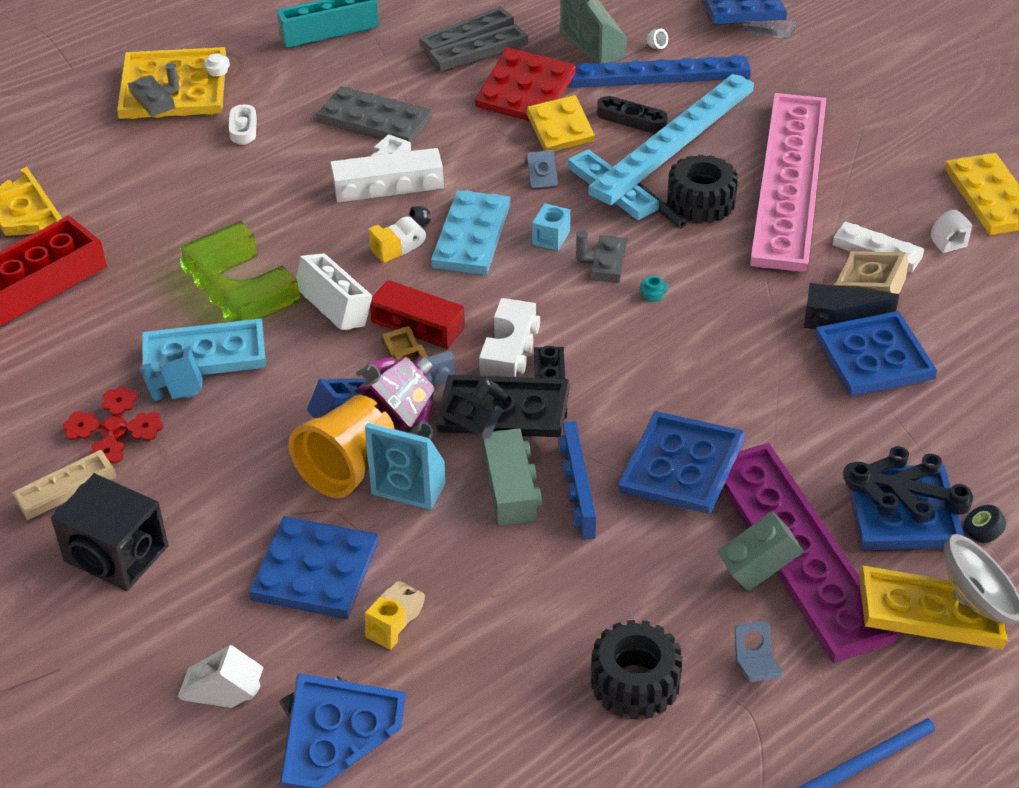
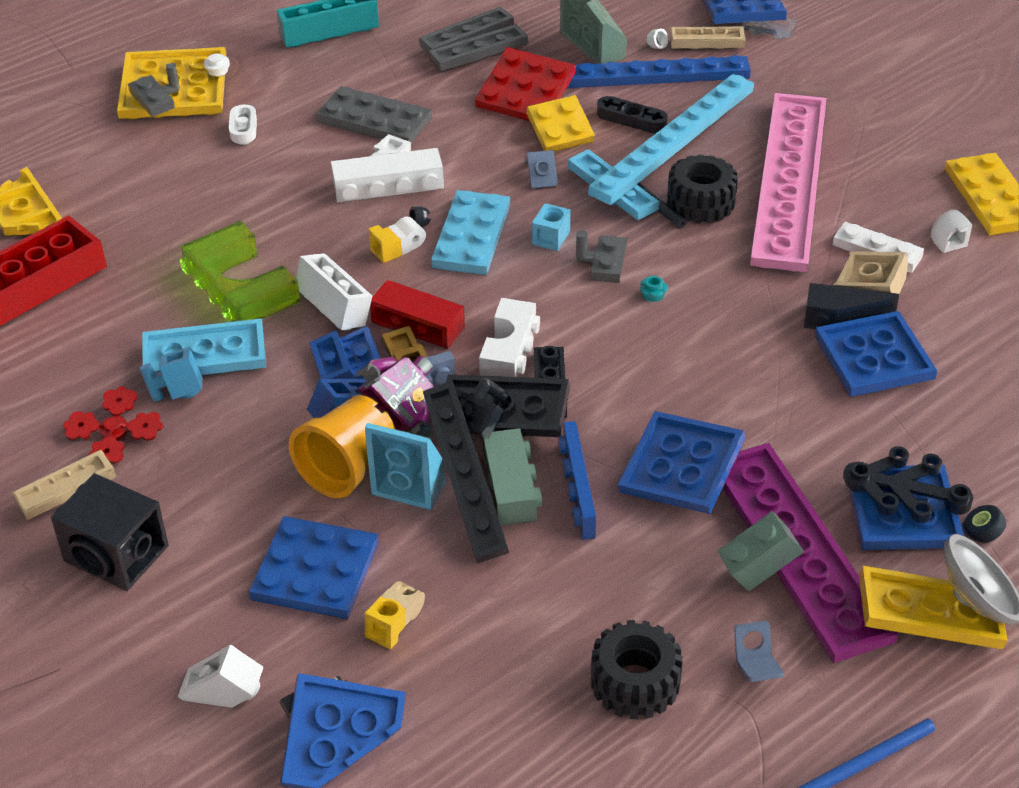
none -> blue slope [309,326,381,379]
none -> black plate [422,381,509,563]
none -> tan plate [669,26,746,50]

